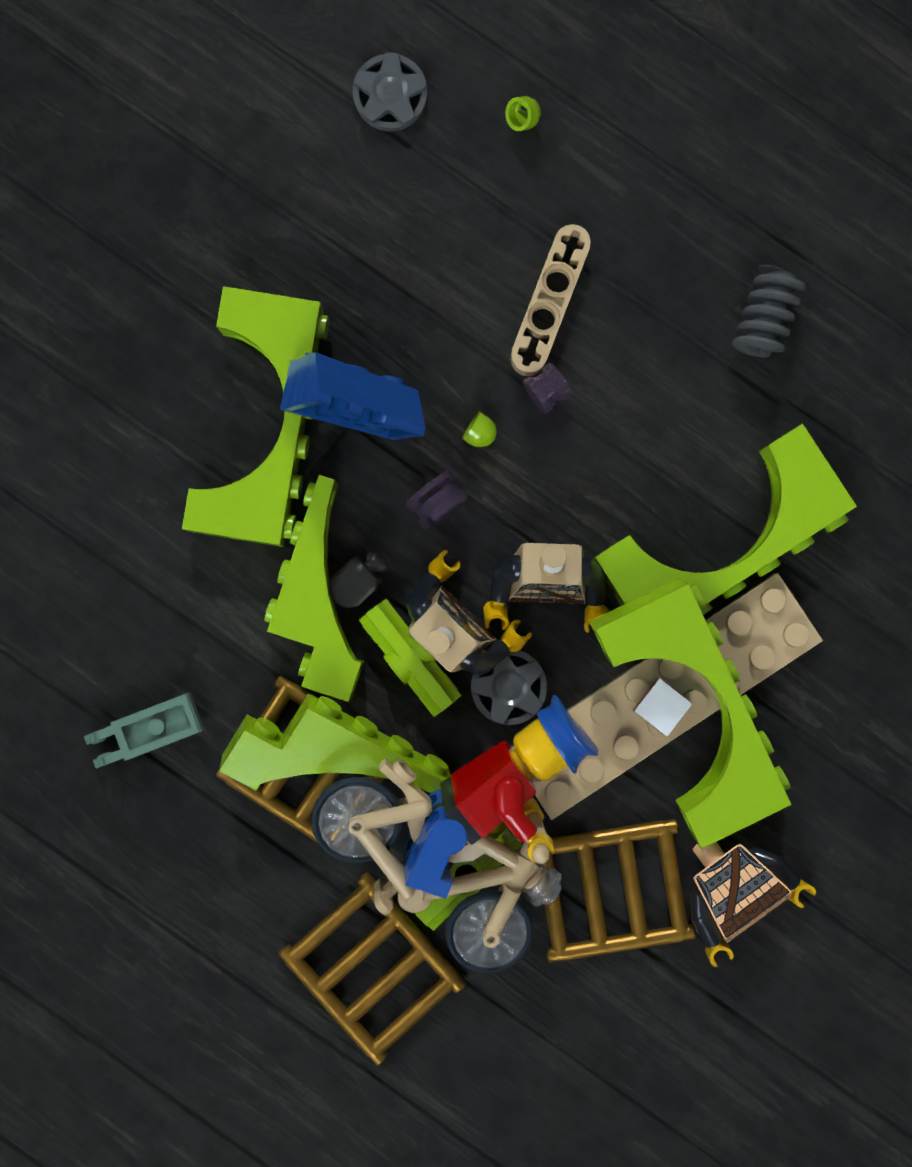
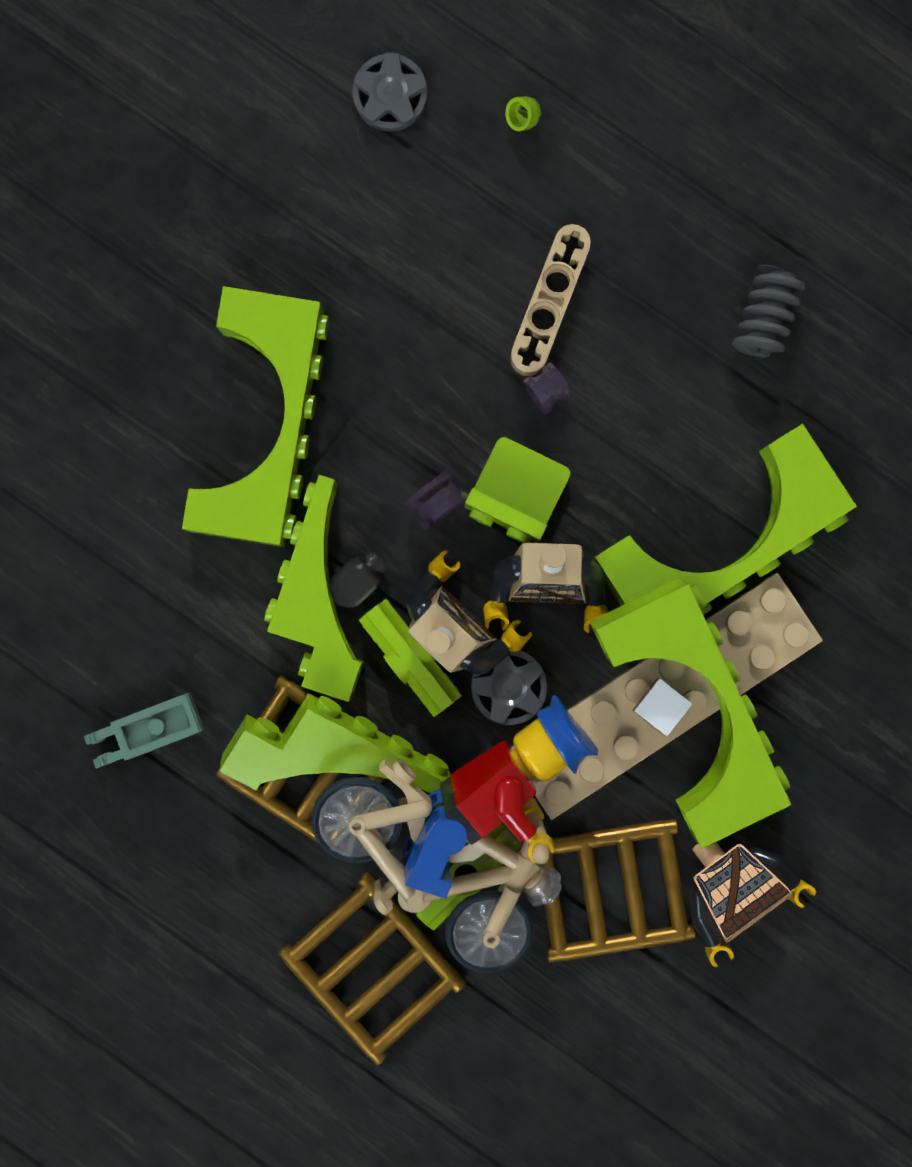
blue wedge [280,352,425,440] -> none
lime hinge [462,412,497,447] -> none
none -> lime bracket [465,437,570,544]

